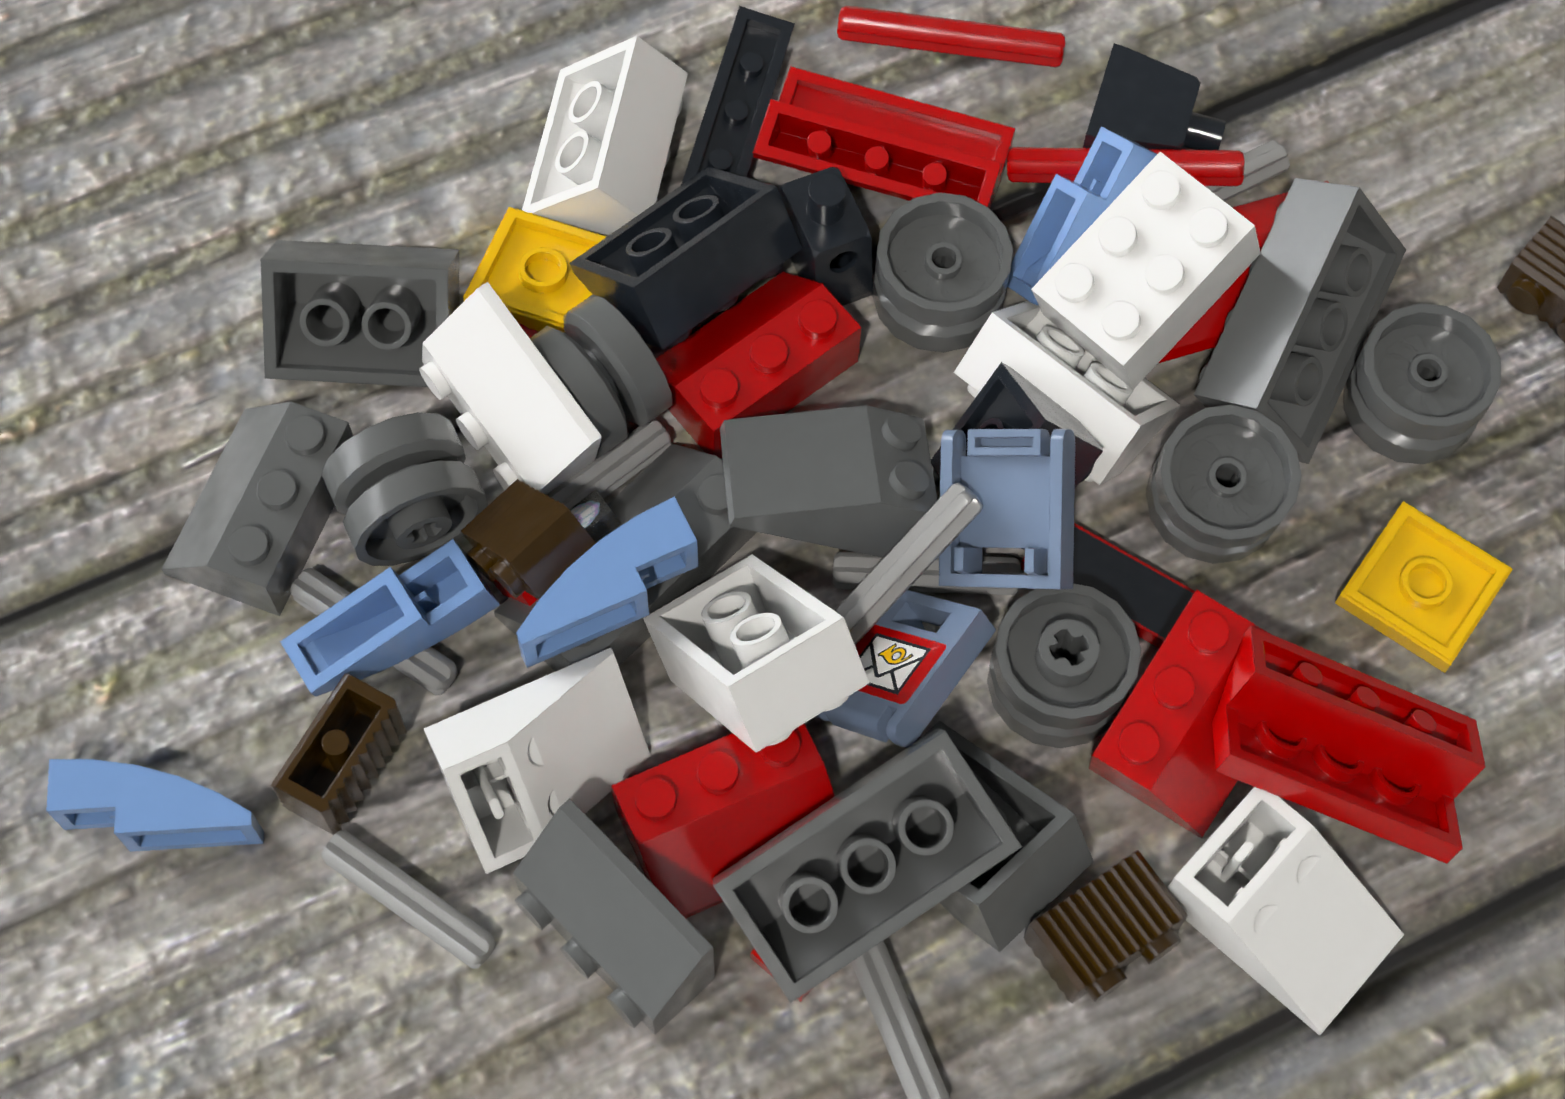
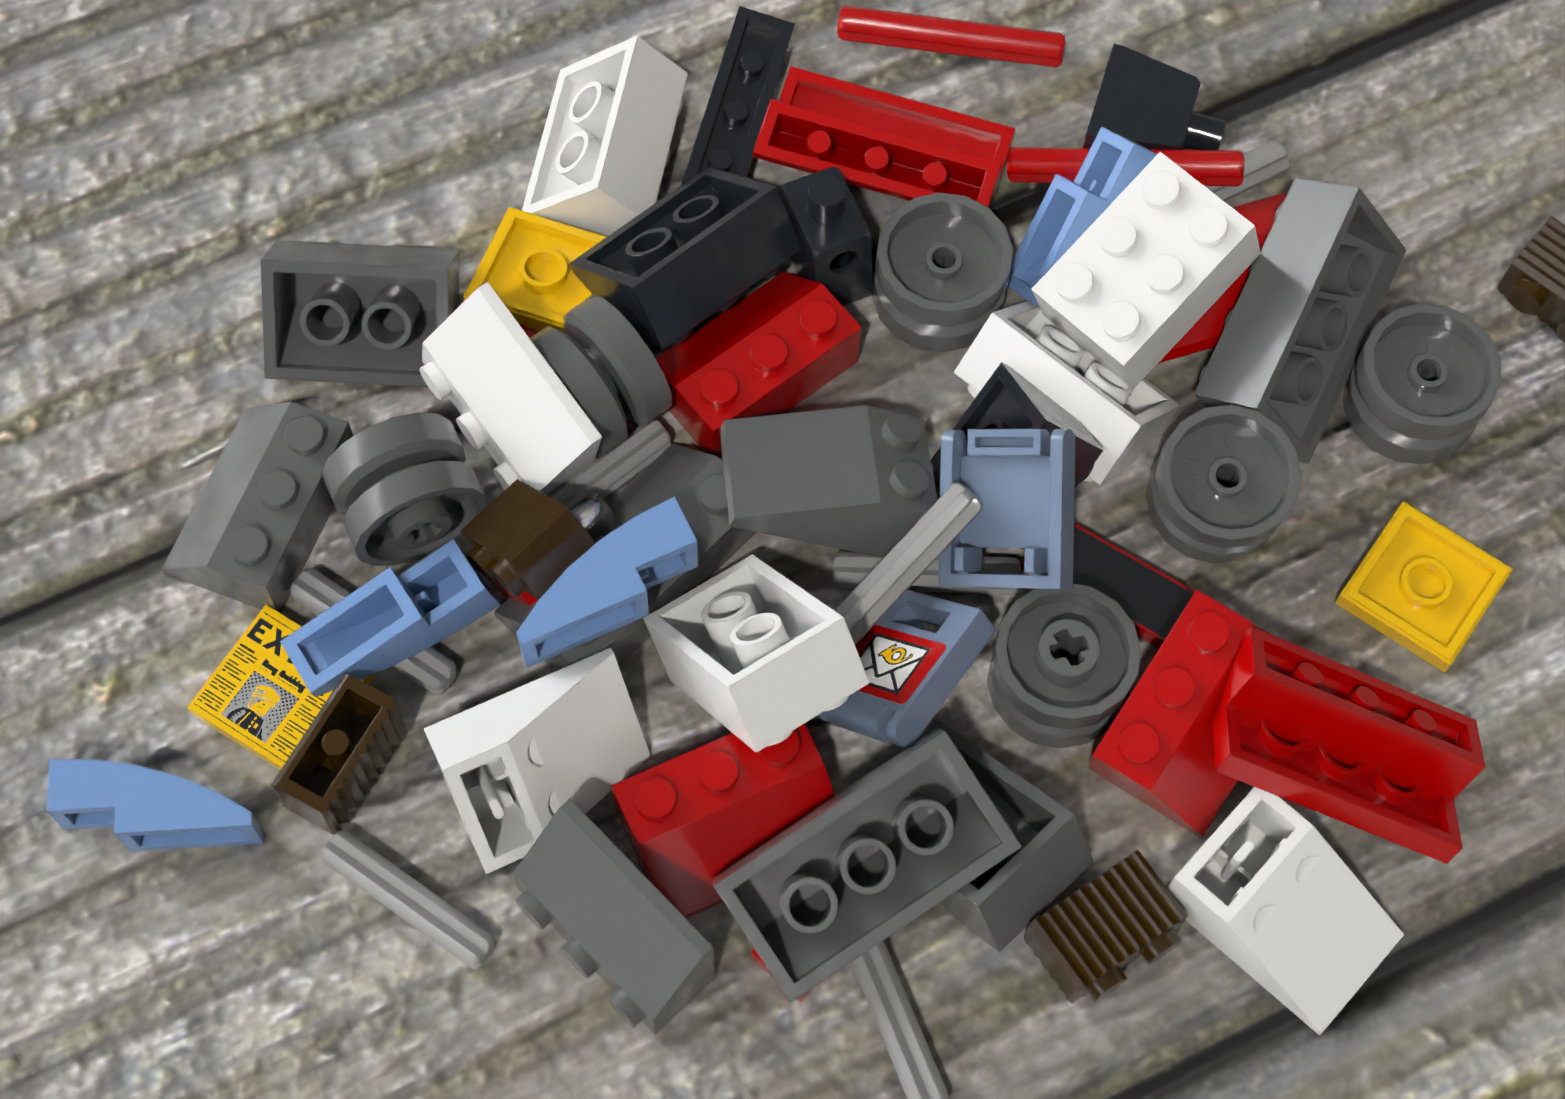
none -> yellow tile [187,605,374,771]

